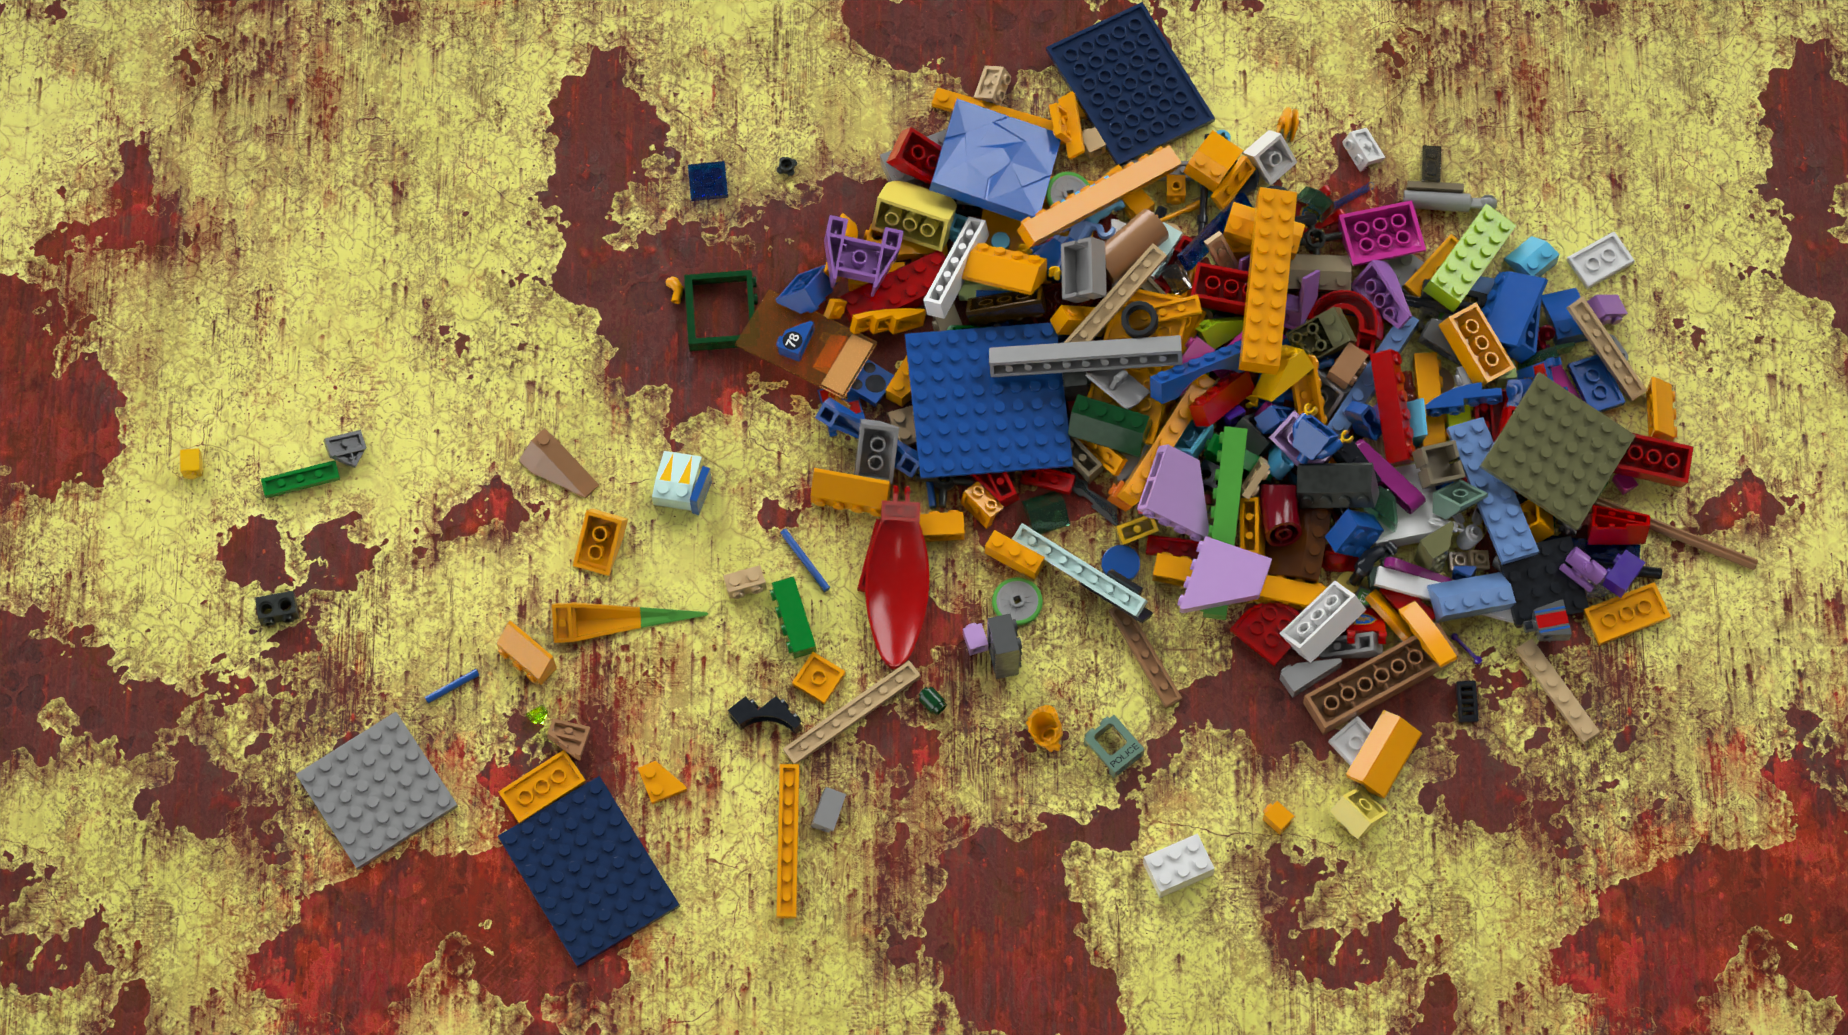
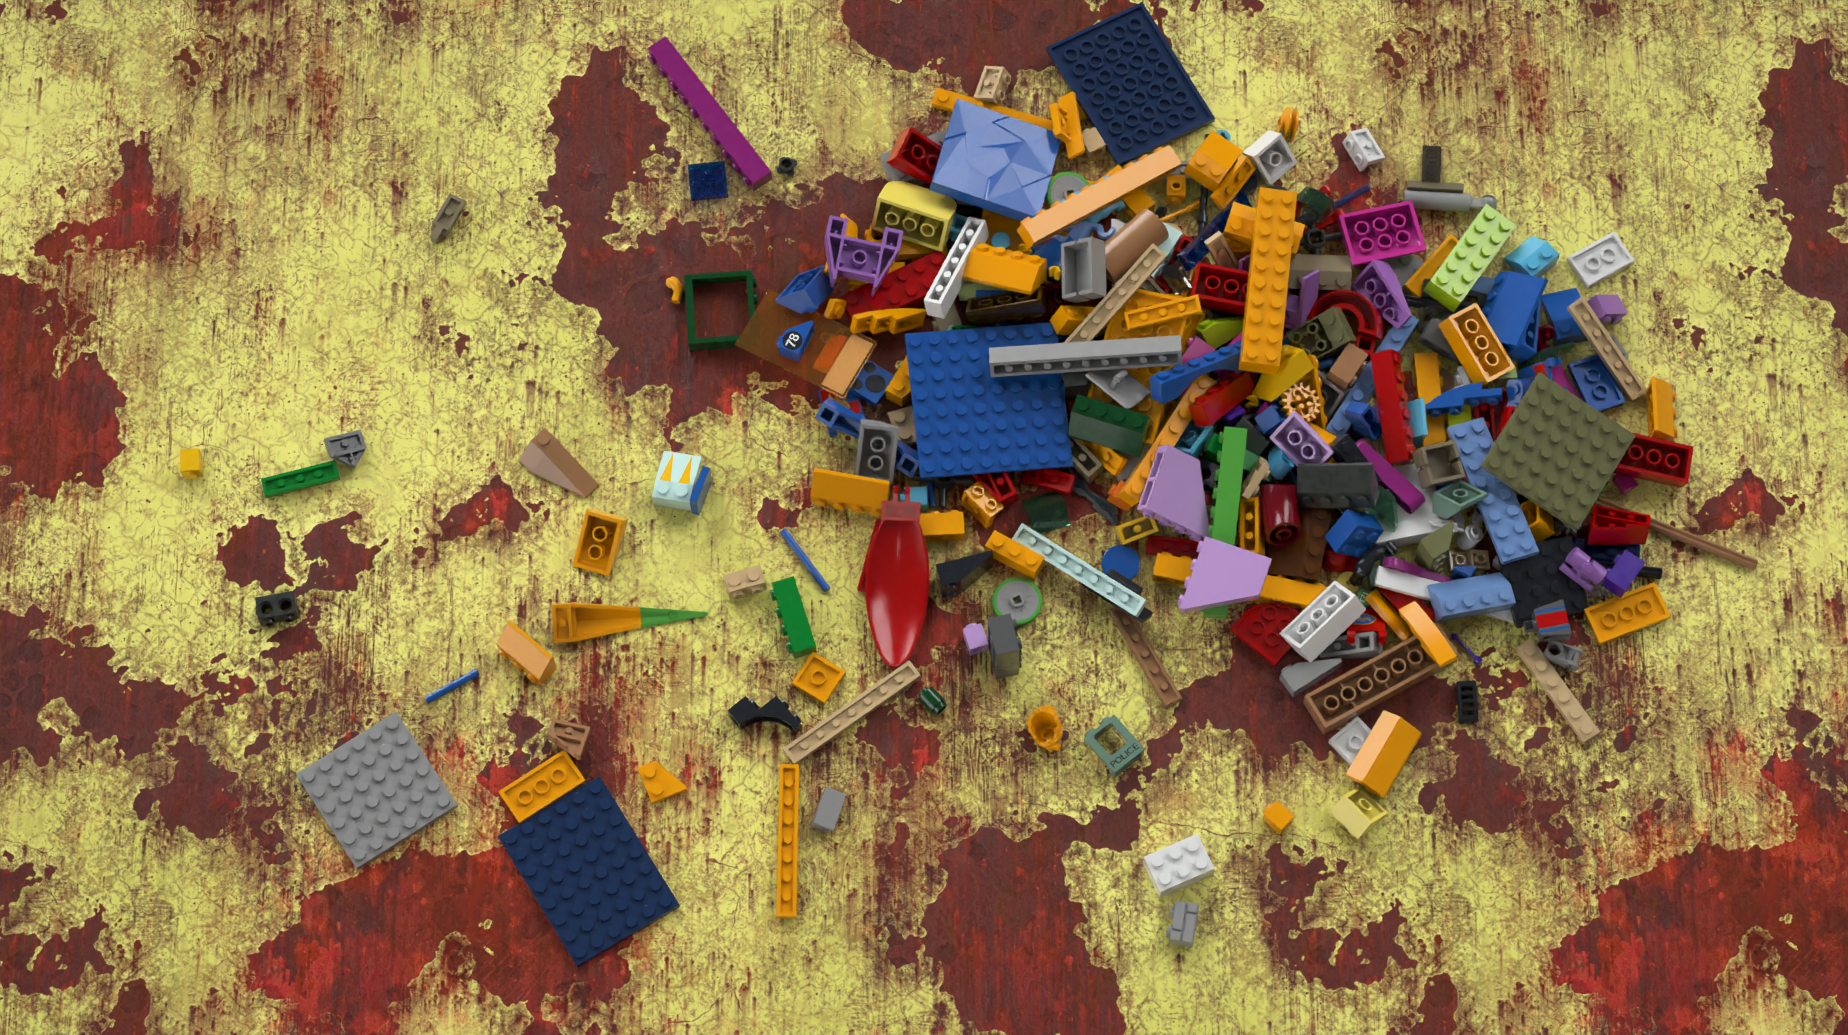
clear neon green slope [526,705,548,724] -> none
black tyre [1121,301,1159,338] -> none
torso [1292,403,1354,464] -> none
none -> dark tan hinge [430,194,467,244]
none -> magenta brick [647,36,772,191]
none -> medium azure brick [900,486,928,511]
none -> black slope [936,550,993,599]
none -> light grey brick [1166,901,1199,947]
none -> light orange gear [1279,383,1321,423]
none -> light grey piece [1543,641,1583,671]

